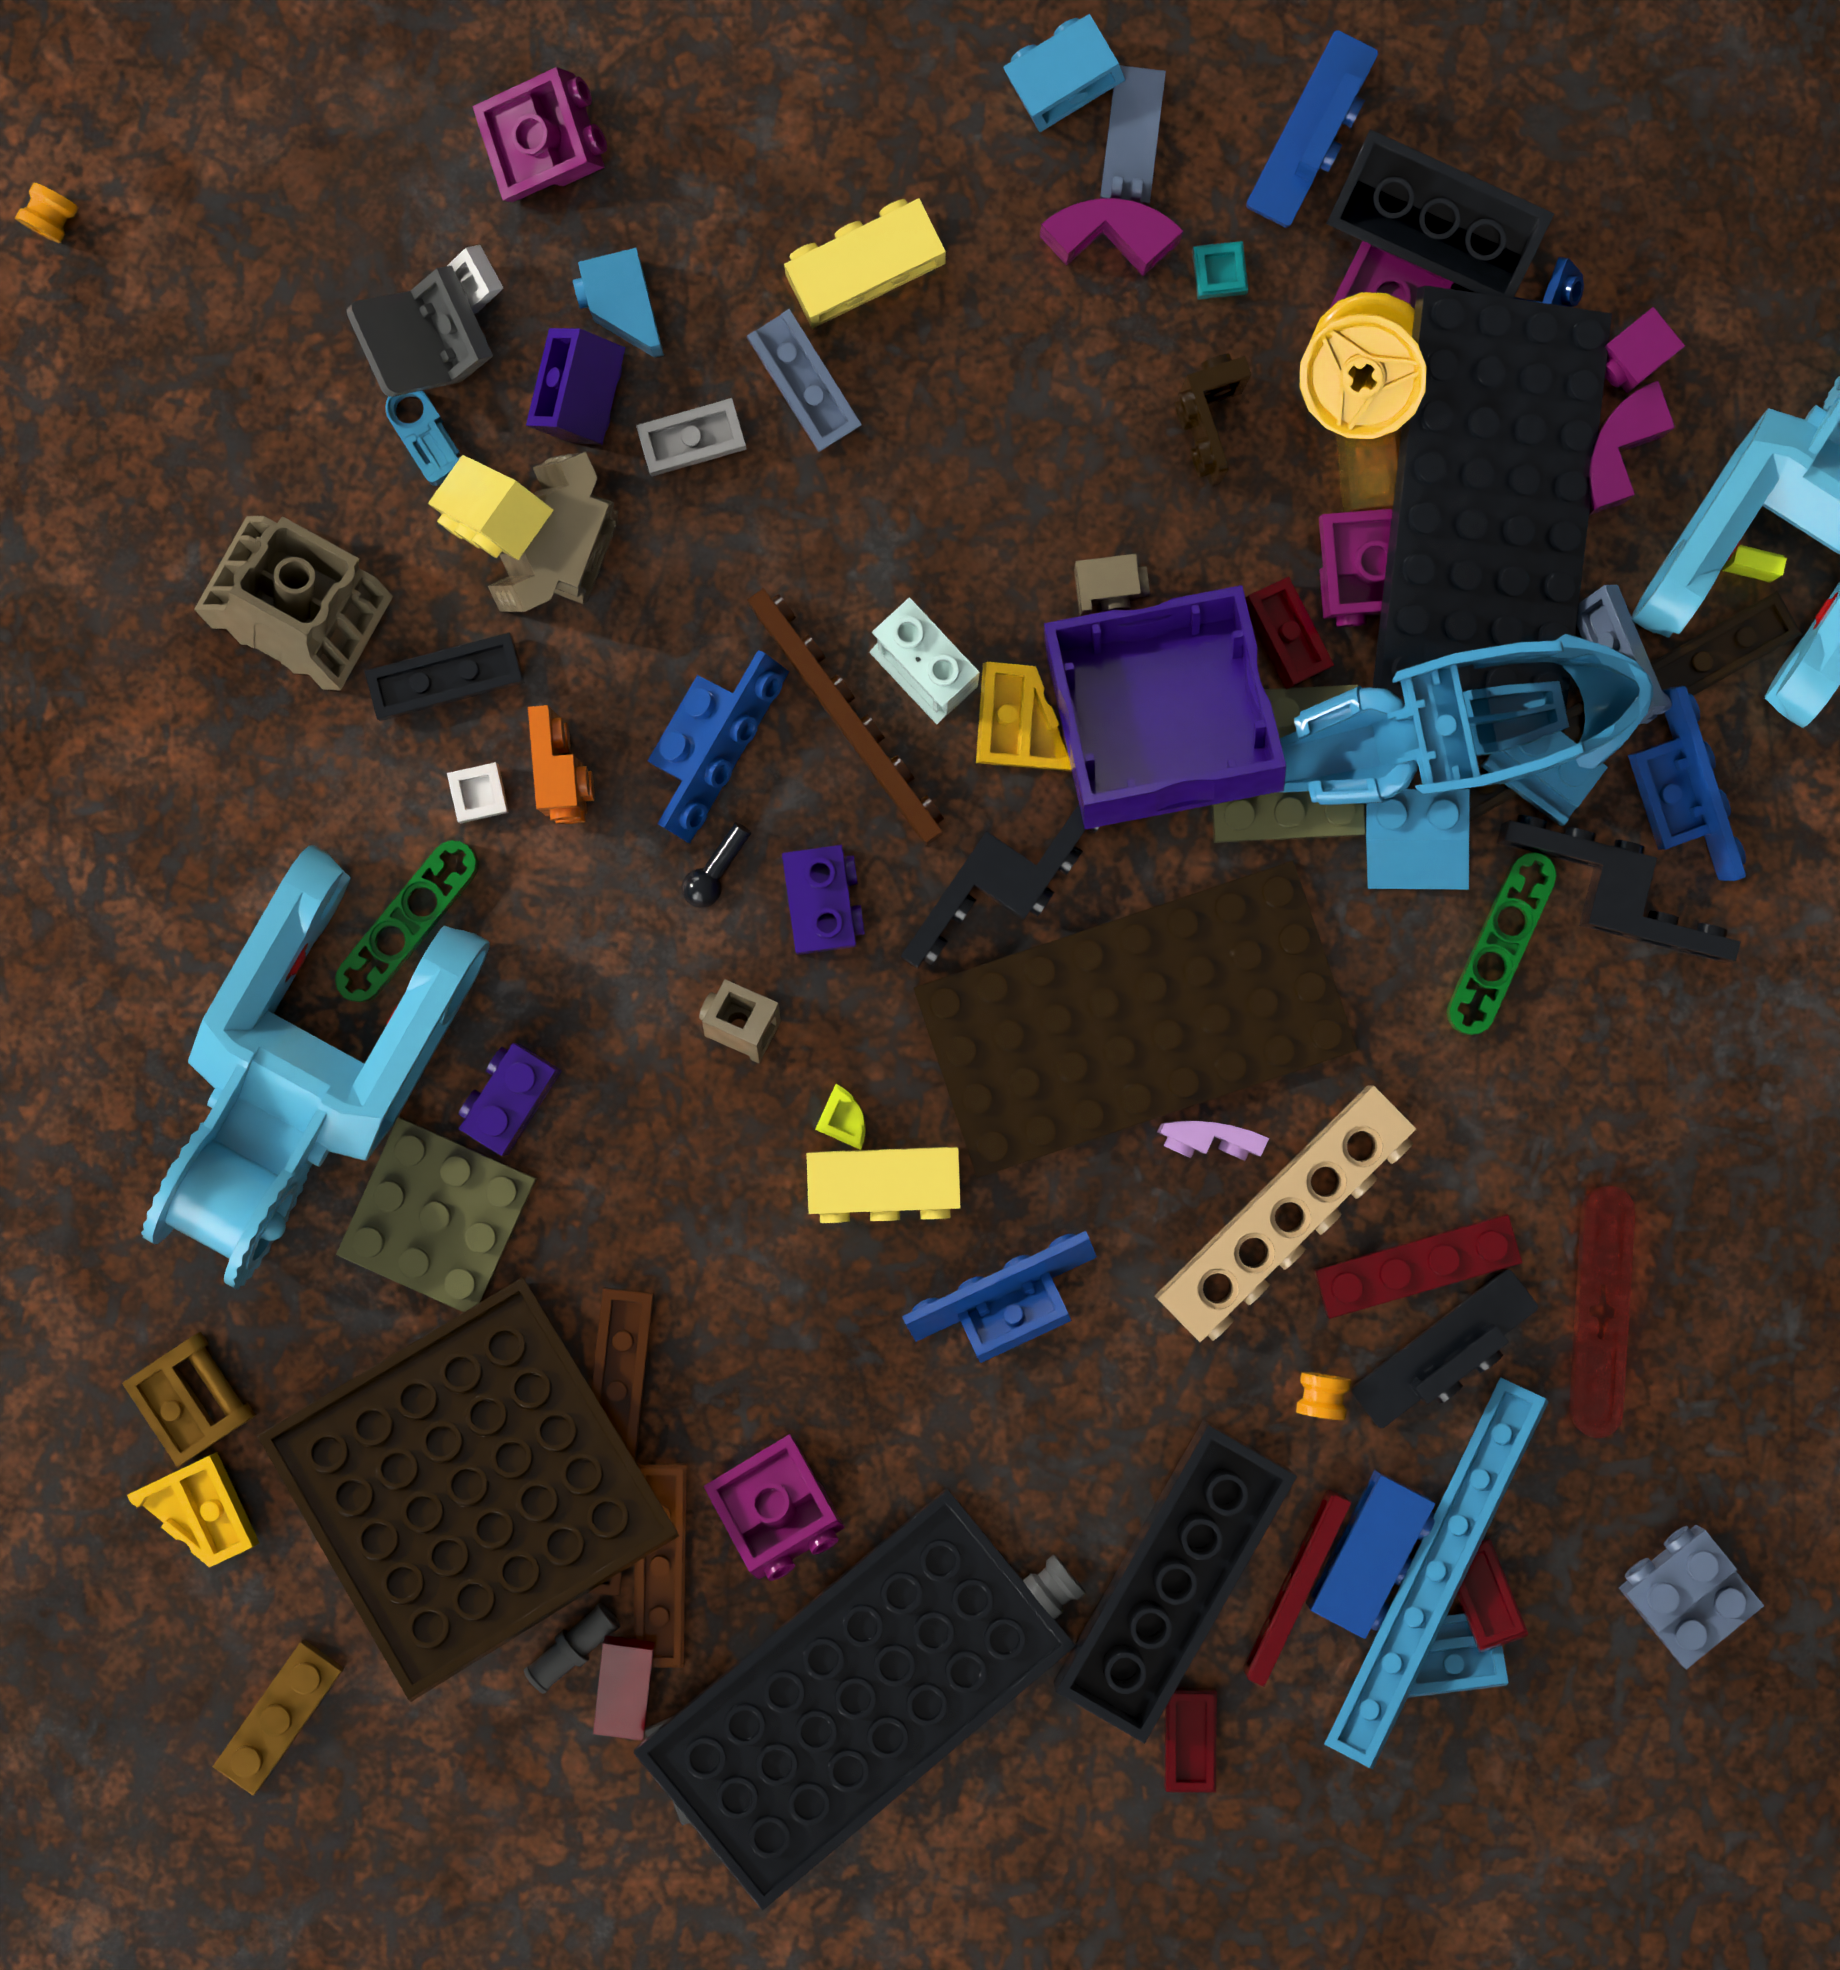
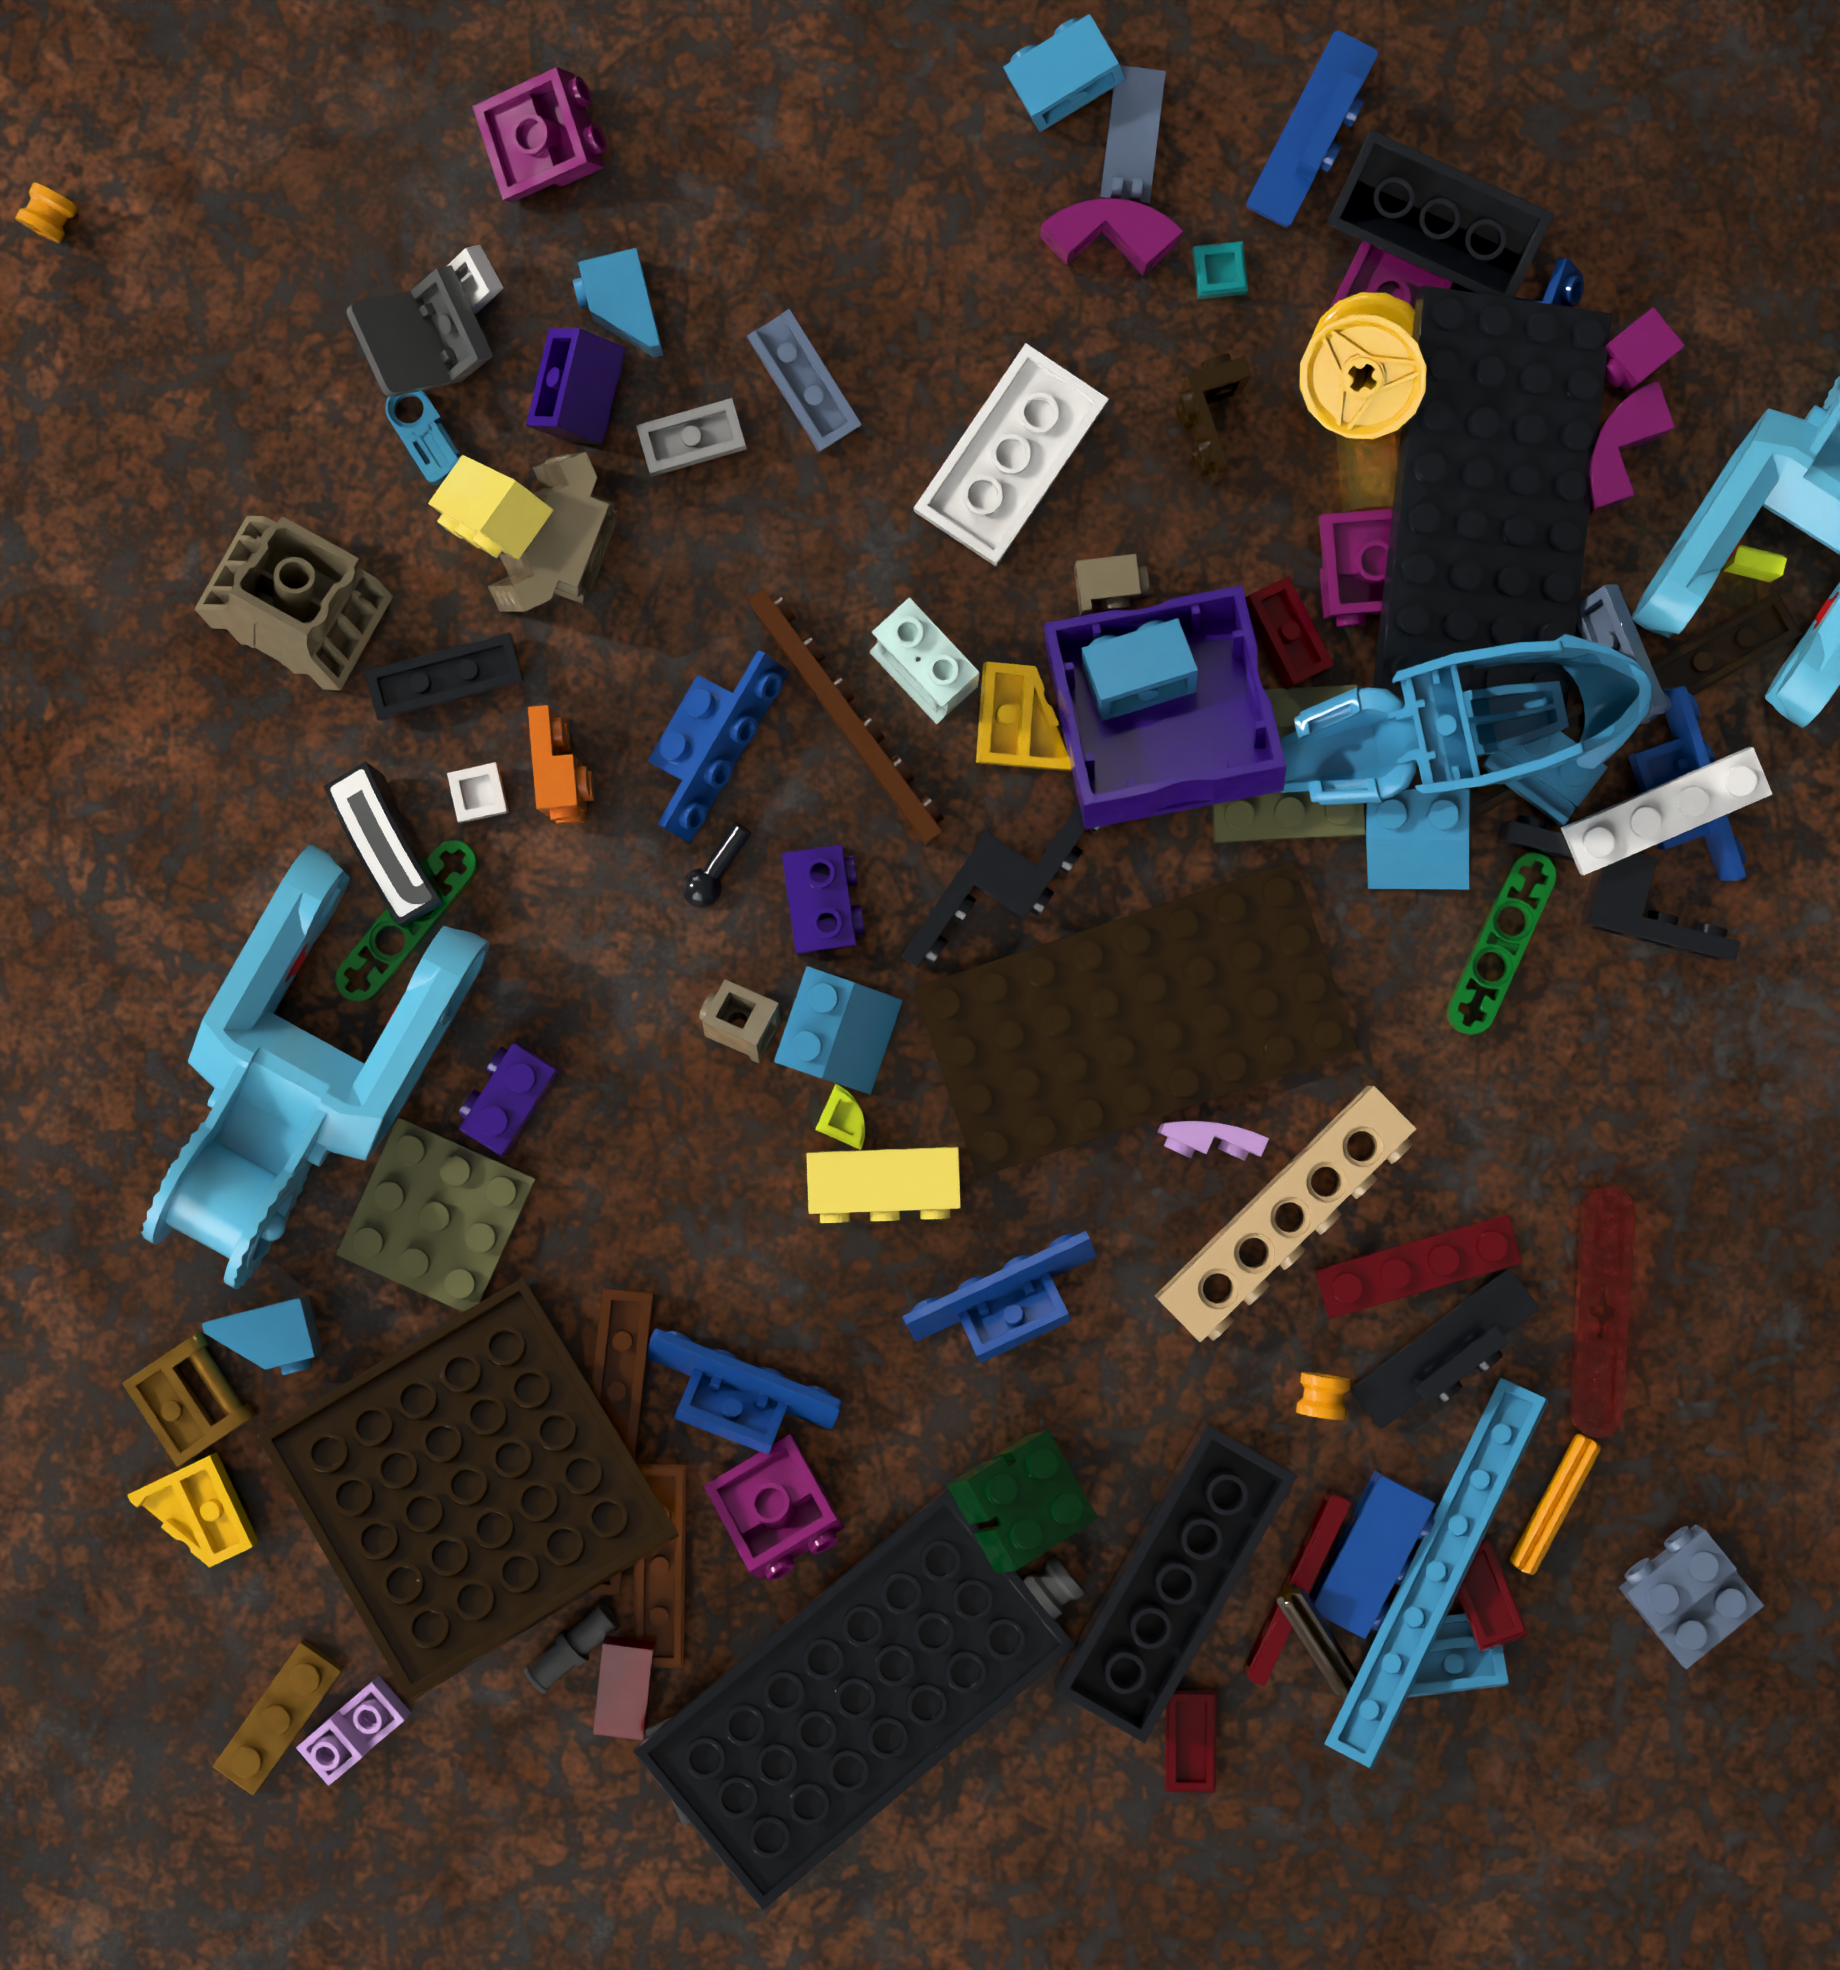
light yellow brick [784,198,946,329] -> none
none -> dark azure slope [202,1295,323,1375]
none -> lavender slope [296,1675,412,1786]
none -> slope [324,761,445,928]
none -> blue bracket [647,1329,843,1455]
none -> dark azure slope [774,966,903,1095]
none -> white plate [914,343,1108,566]
none -> dark green piece [947,1429,1098,1573]
none -> dark azure brick [1082,618,1198,722]
none -> dark brown axle [1276,1583,1358,1700]
none -> light orange axle [1510,1434,1601,1575]
none -> white plate [1561,747,1773,875]

